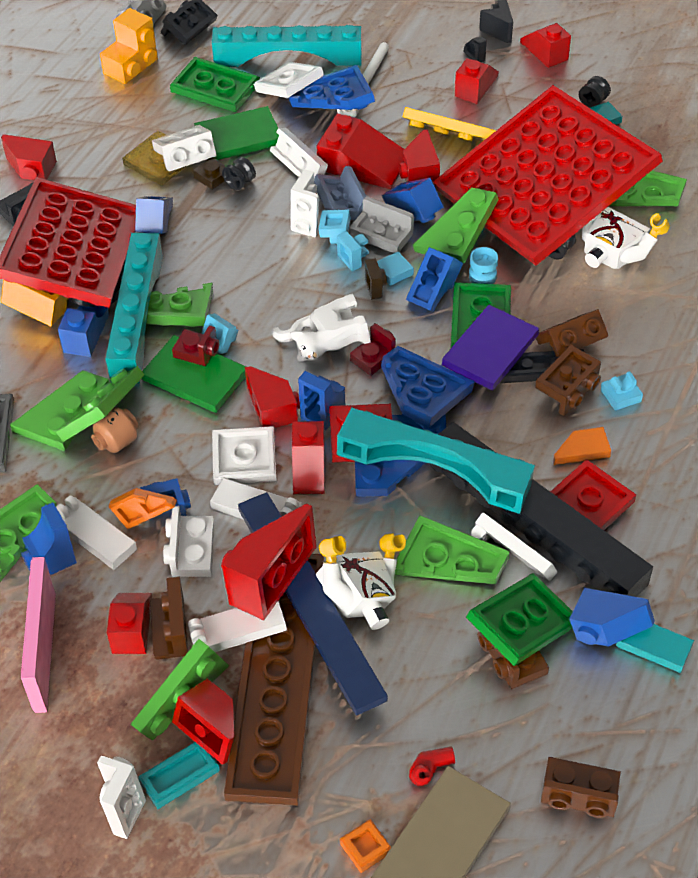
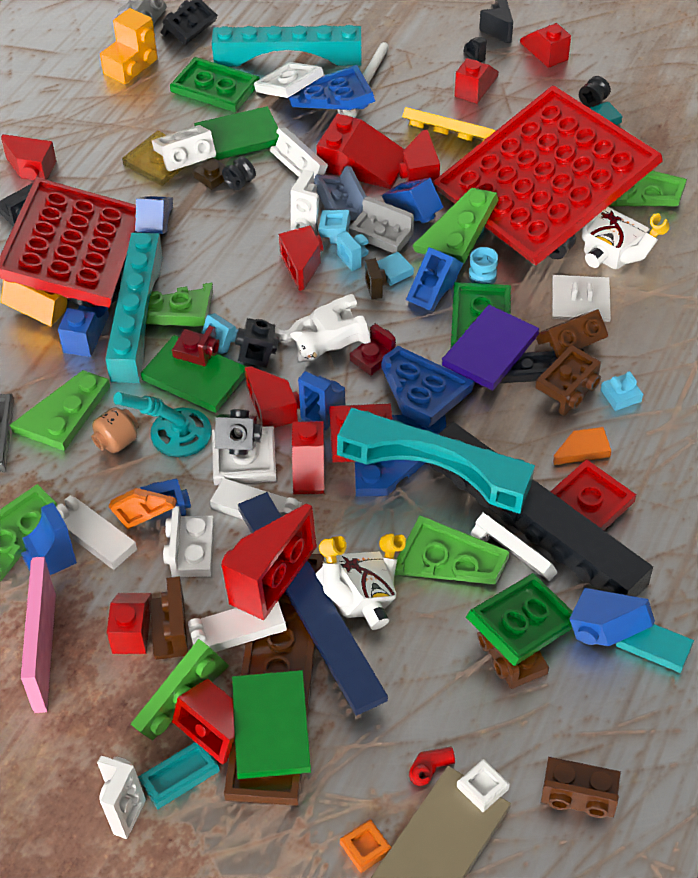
bright green wing [56,365,144,442] -> none
none -> teal dish [113,392,212,457]
none -> brick [215,409,262,455]
none -> green tile [232,670,311,779]
none -> black brick [235,318,279,368]
none -> red slope [279,225,324,291]
none -> white tile [457,759,510,812]
none -> white piece [552,275,611,322]

